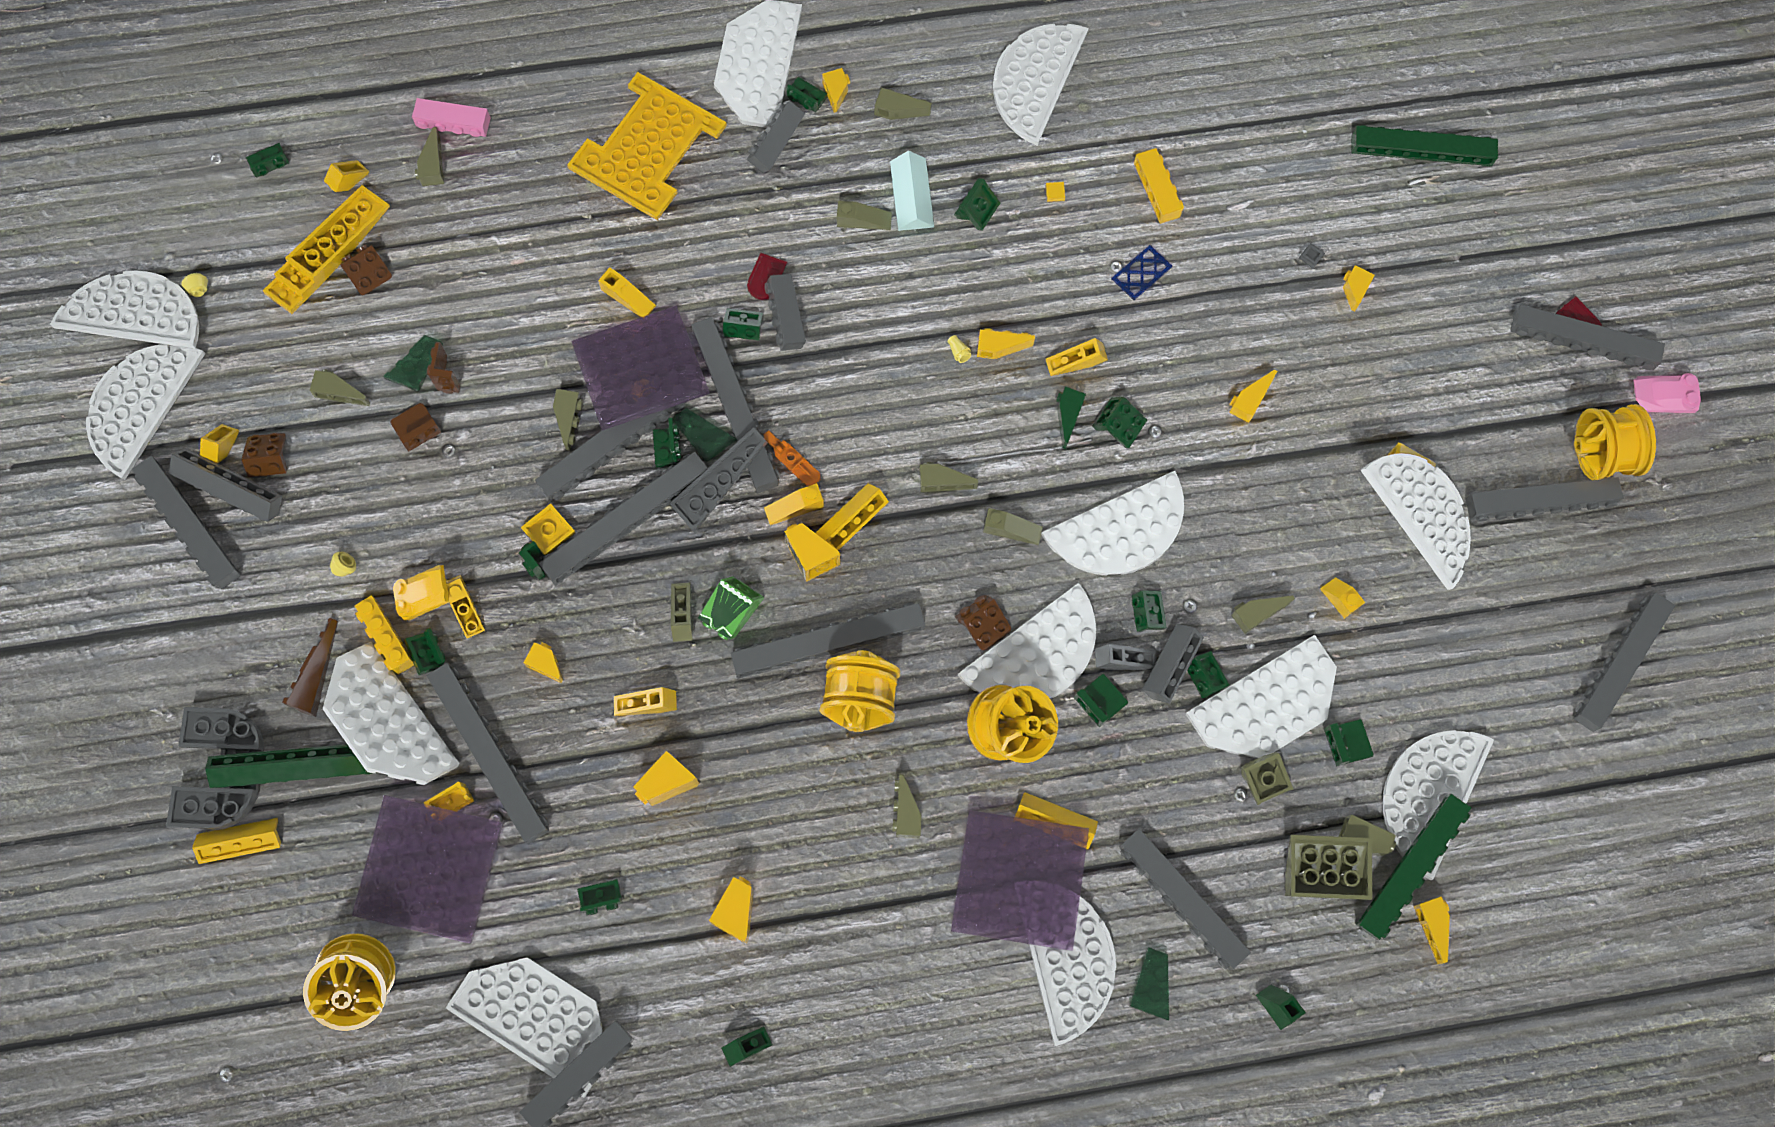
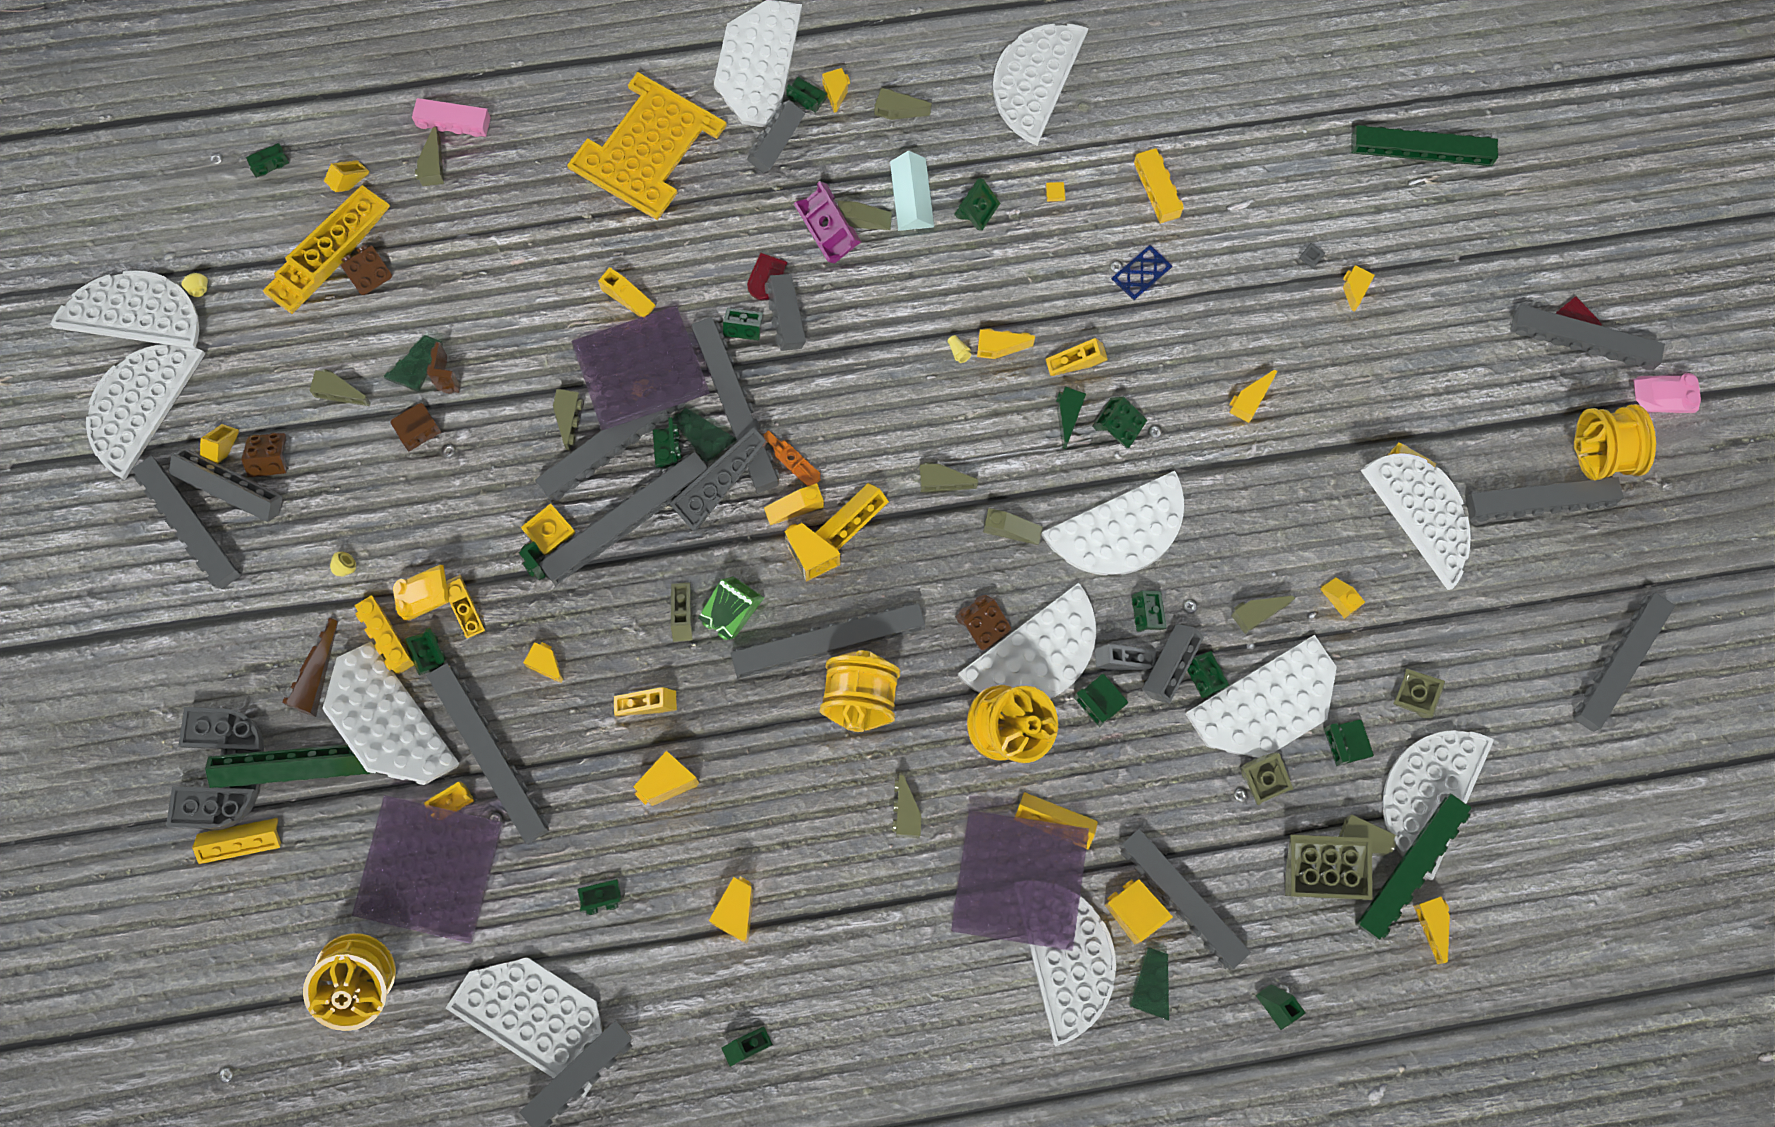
none -> magenta piece [794,181,861,264]
none -> yellow slope [1105,879,1173,945]
none -> olive slope [1393,669,1445,718]

